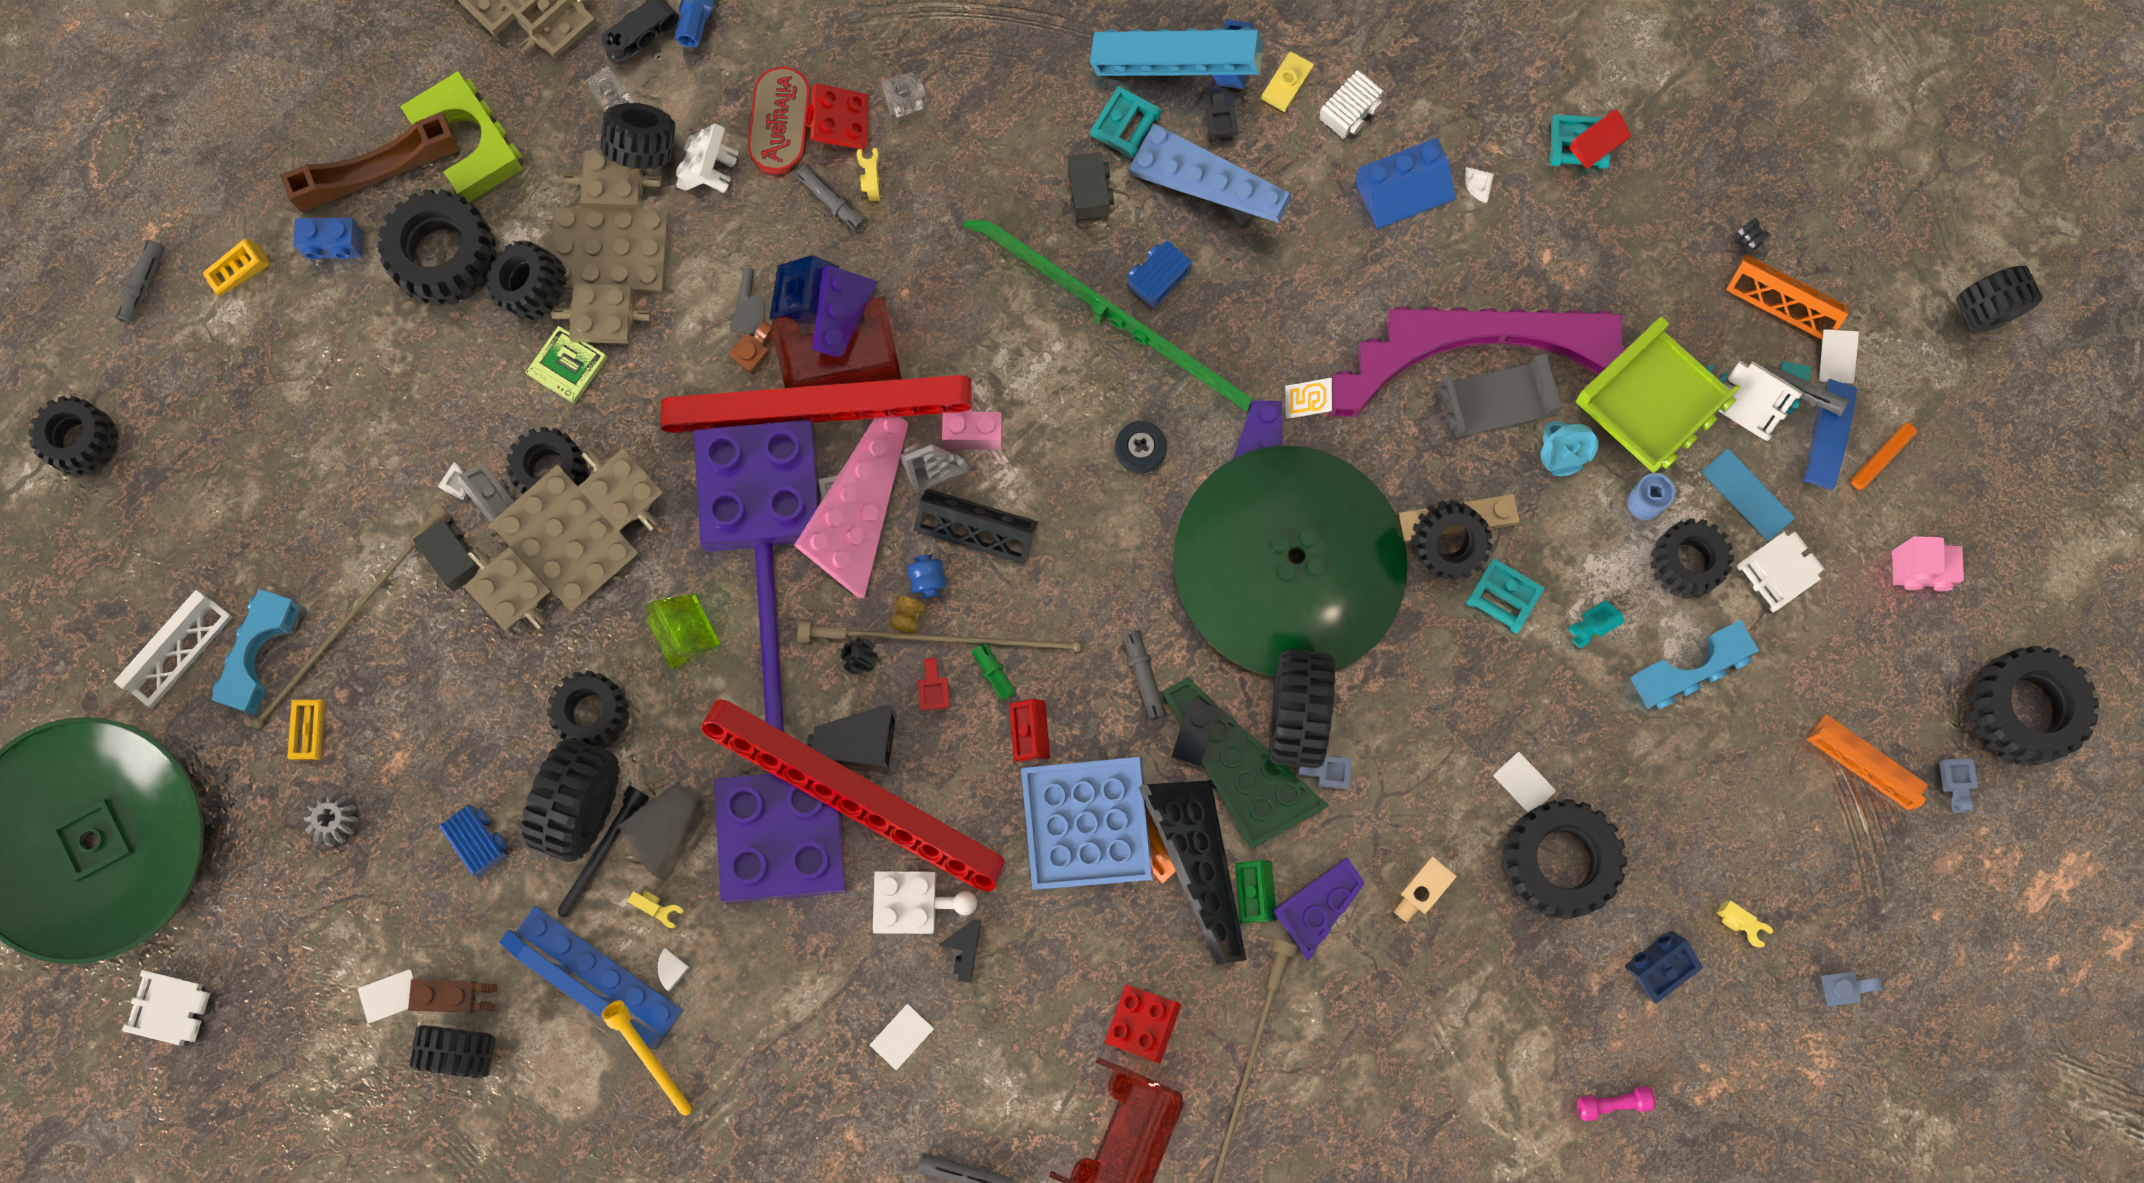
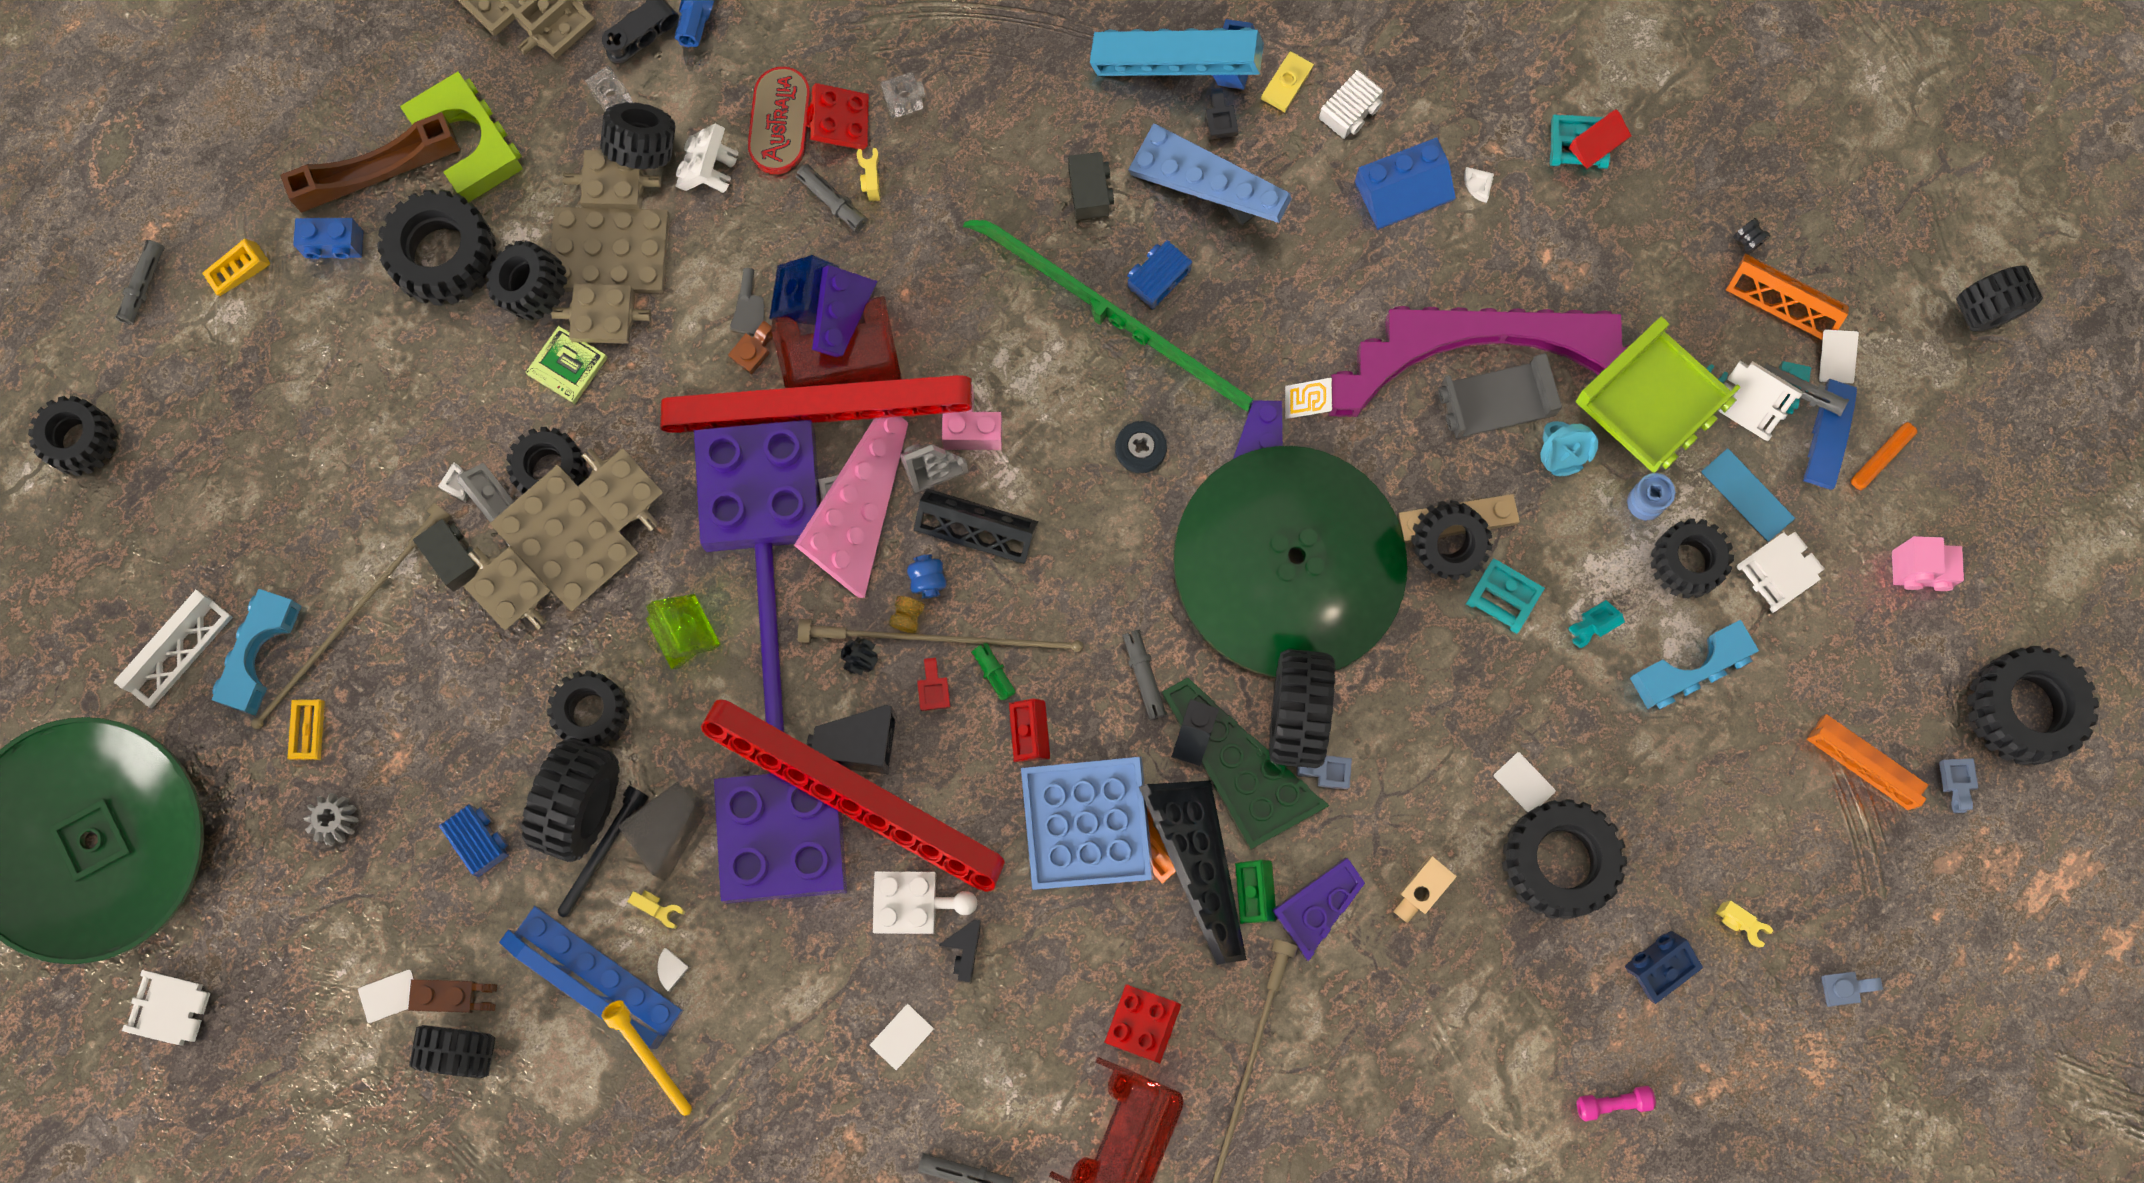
teal plate [1090,86,1162,159] -> none

